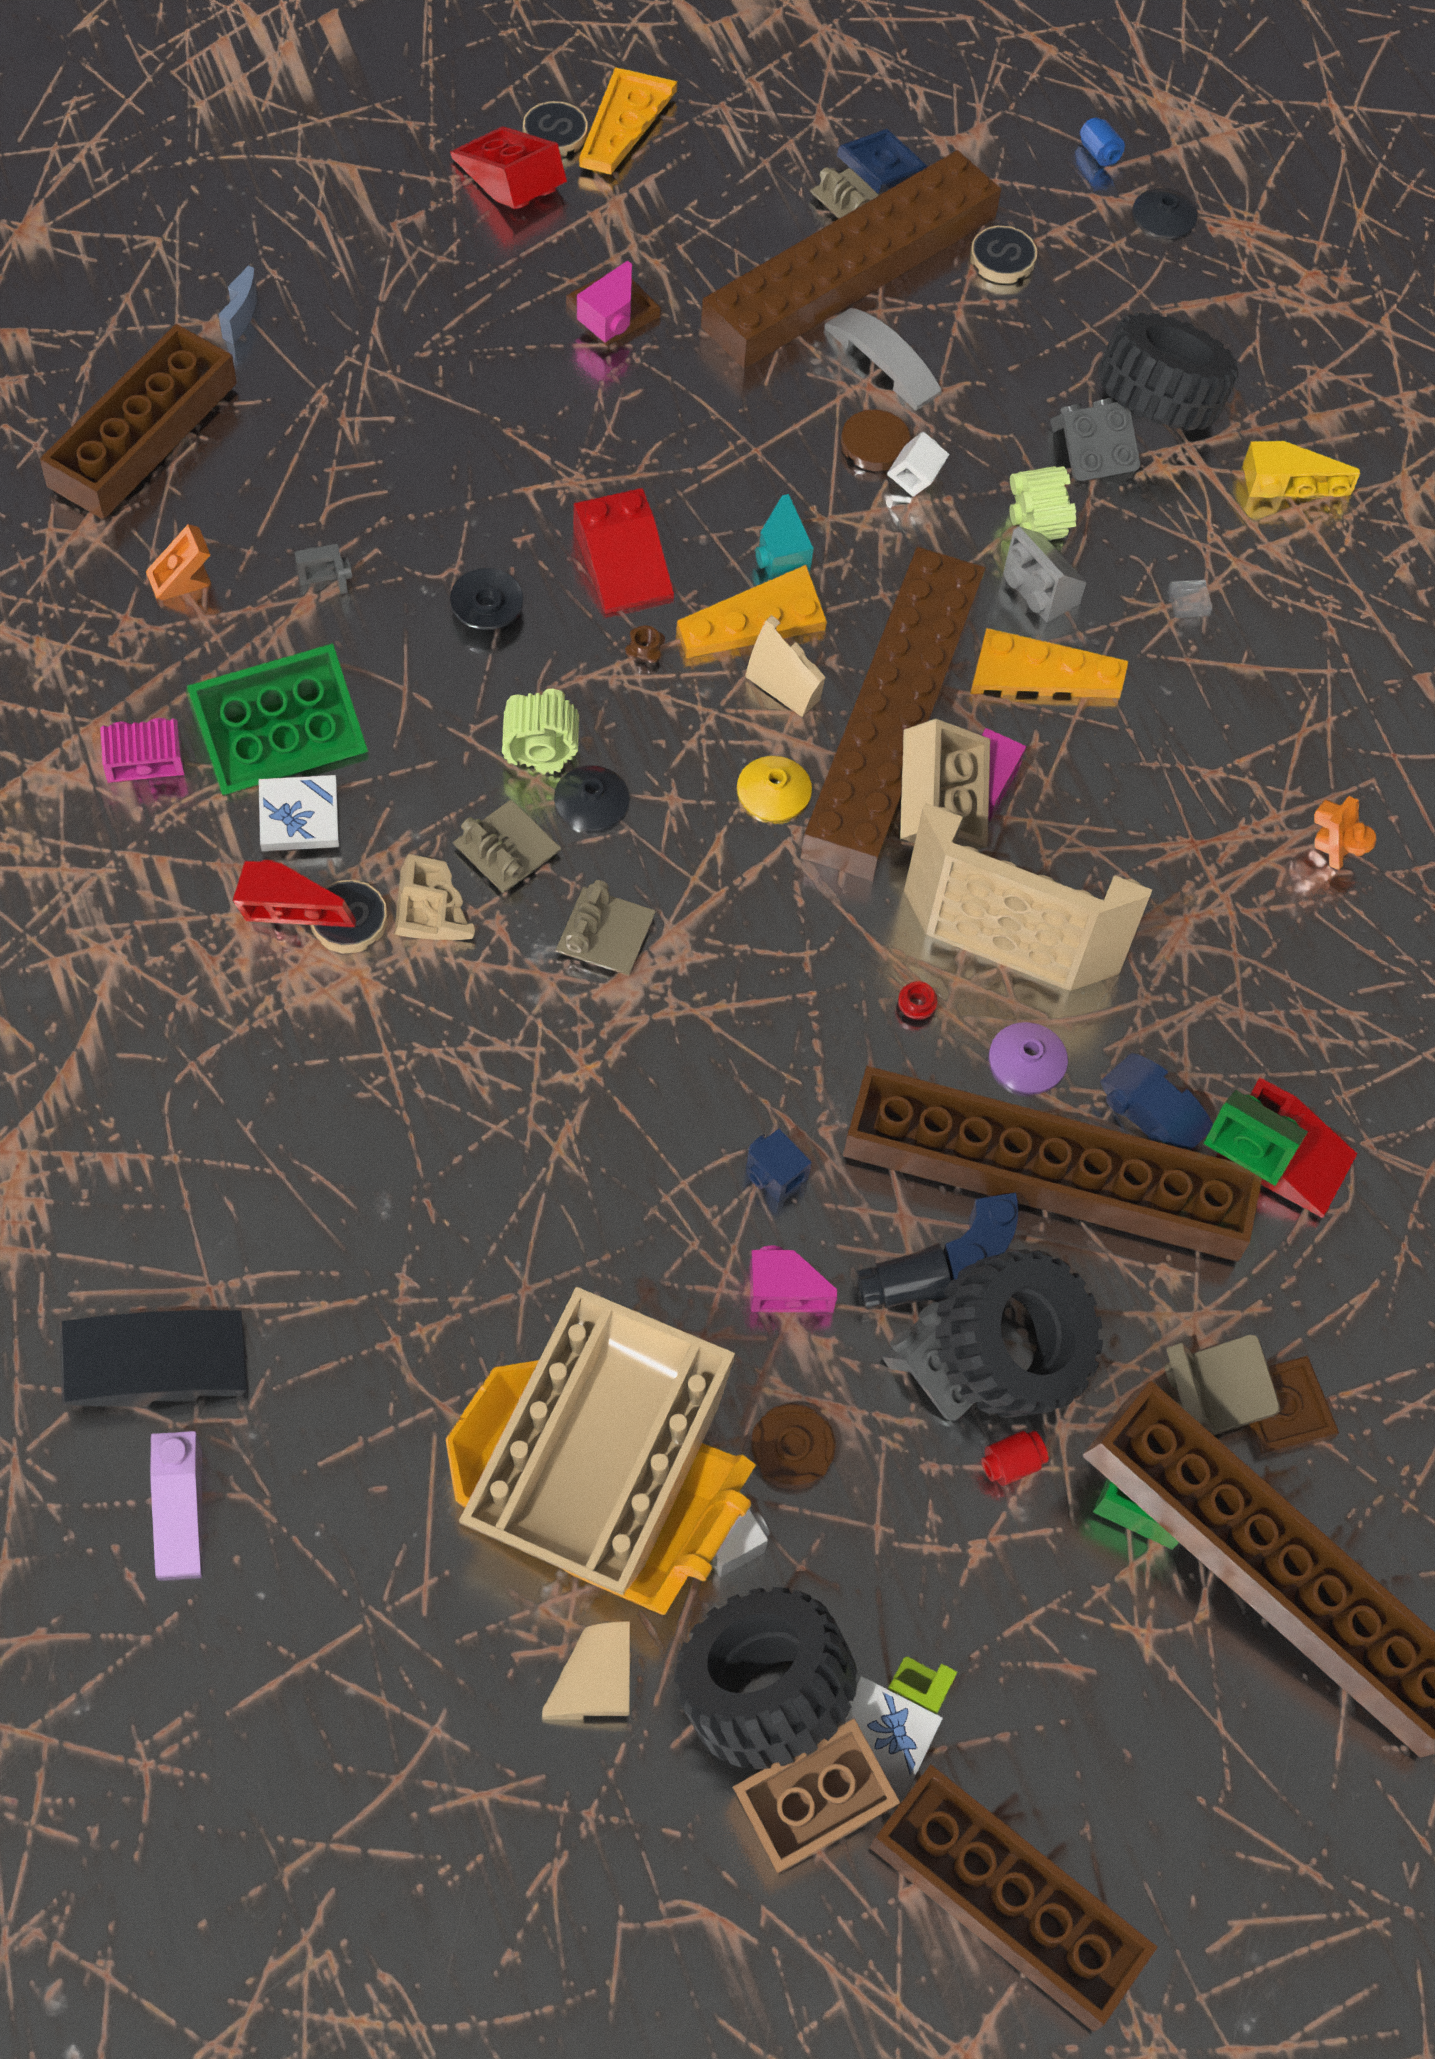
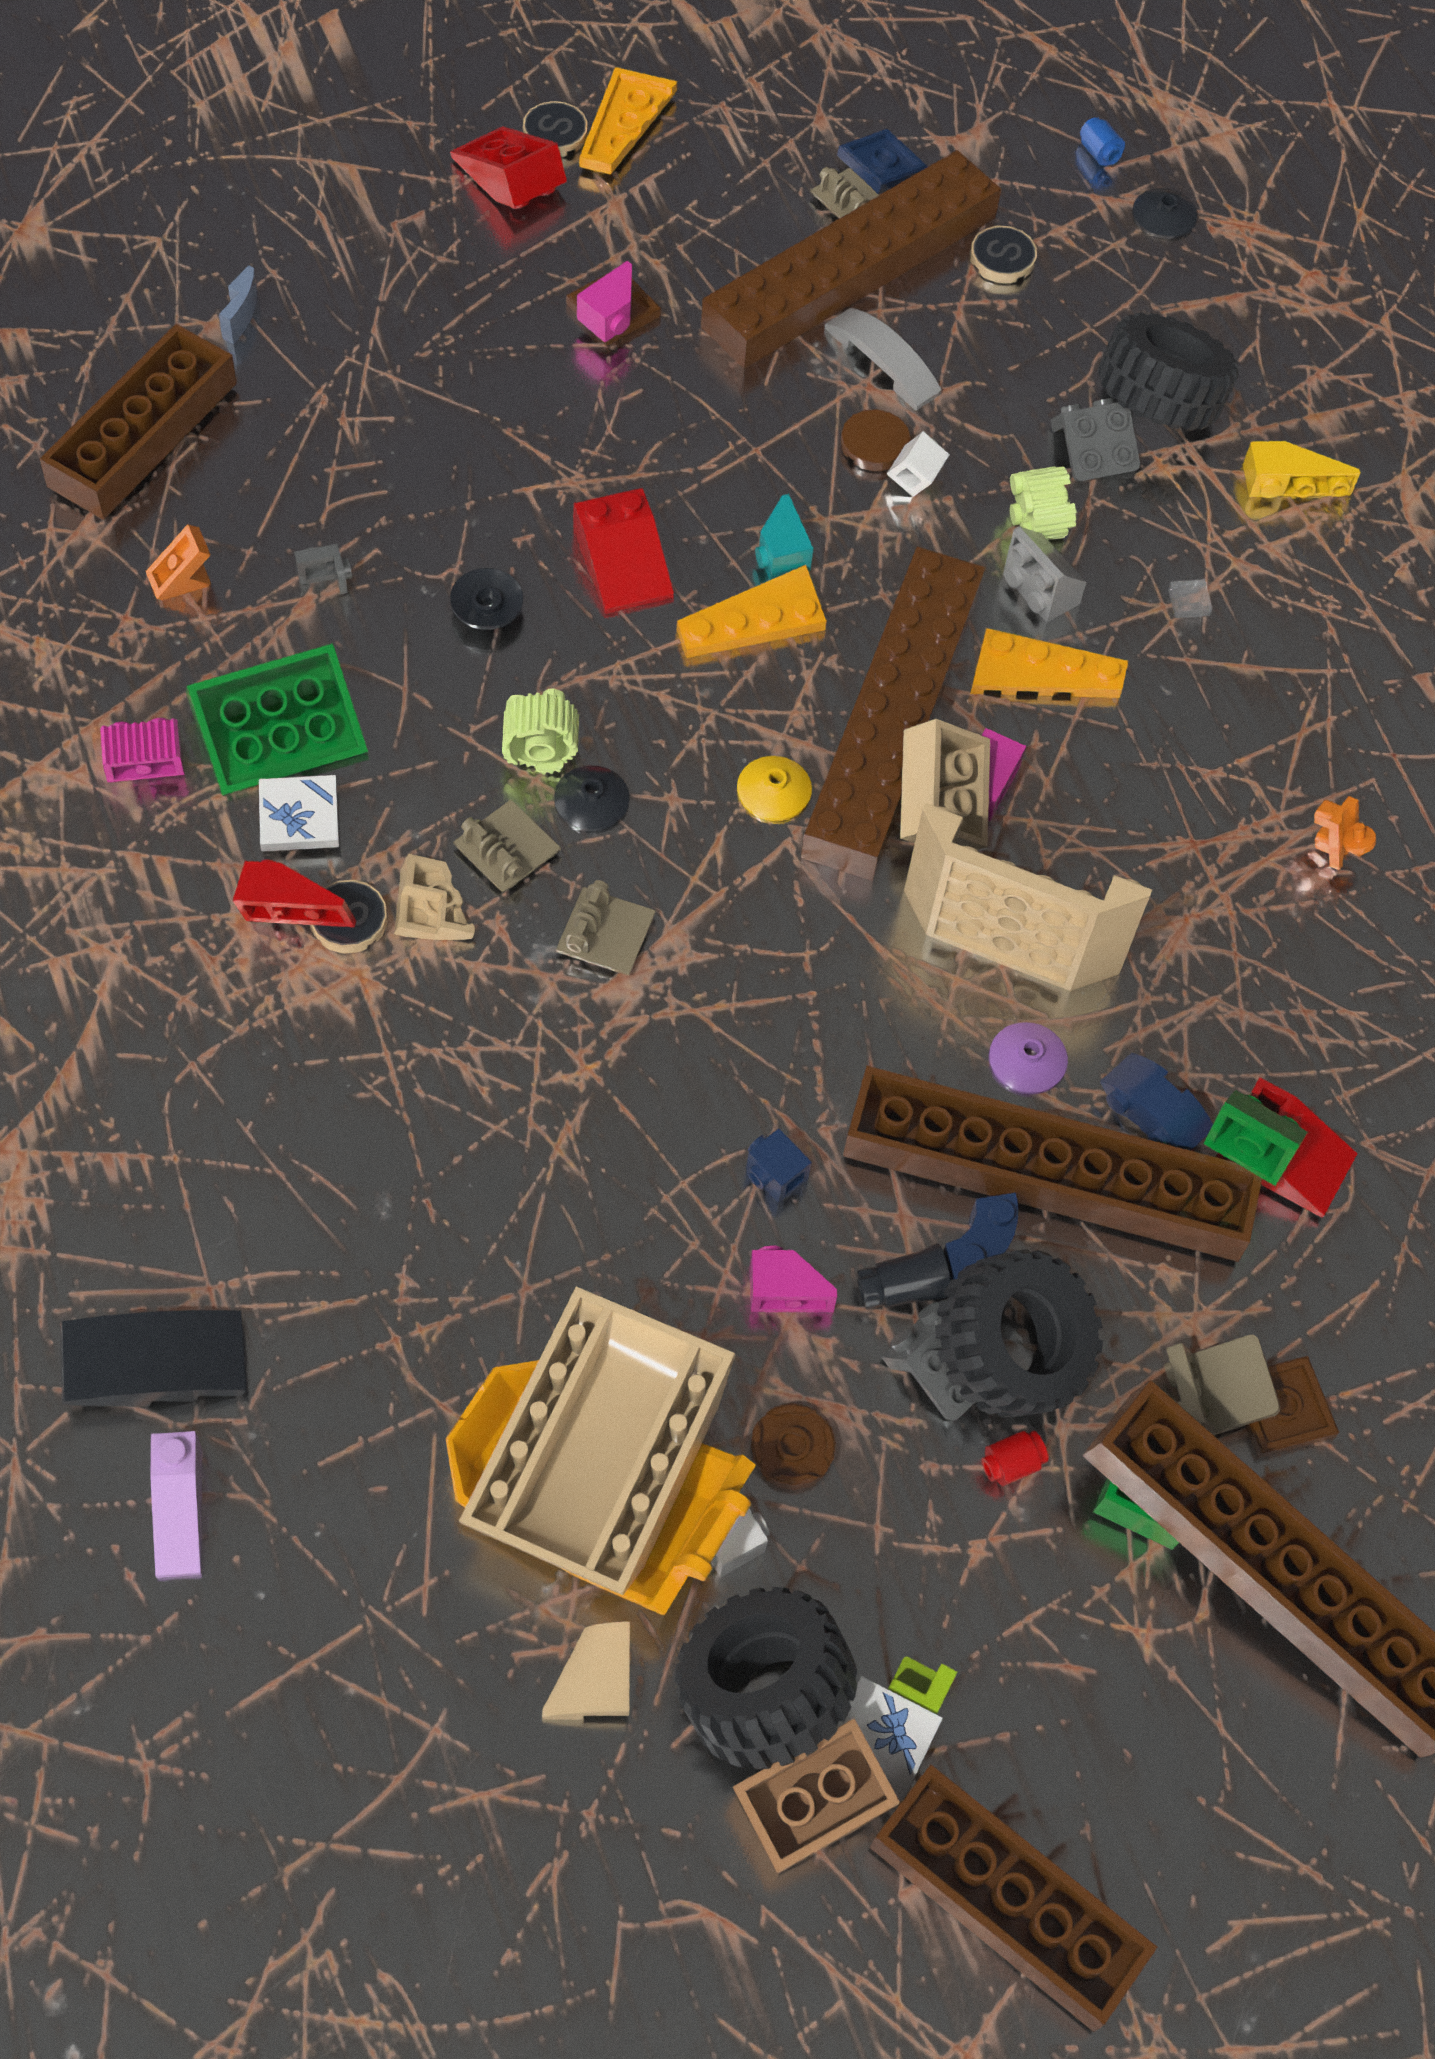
reddish brown plate [625,625,665,663] -> none
tan slope [745,615,825,717] -> none
red plate [898,981,938,1020] -> none

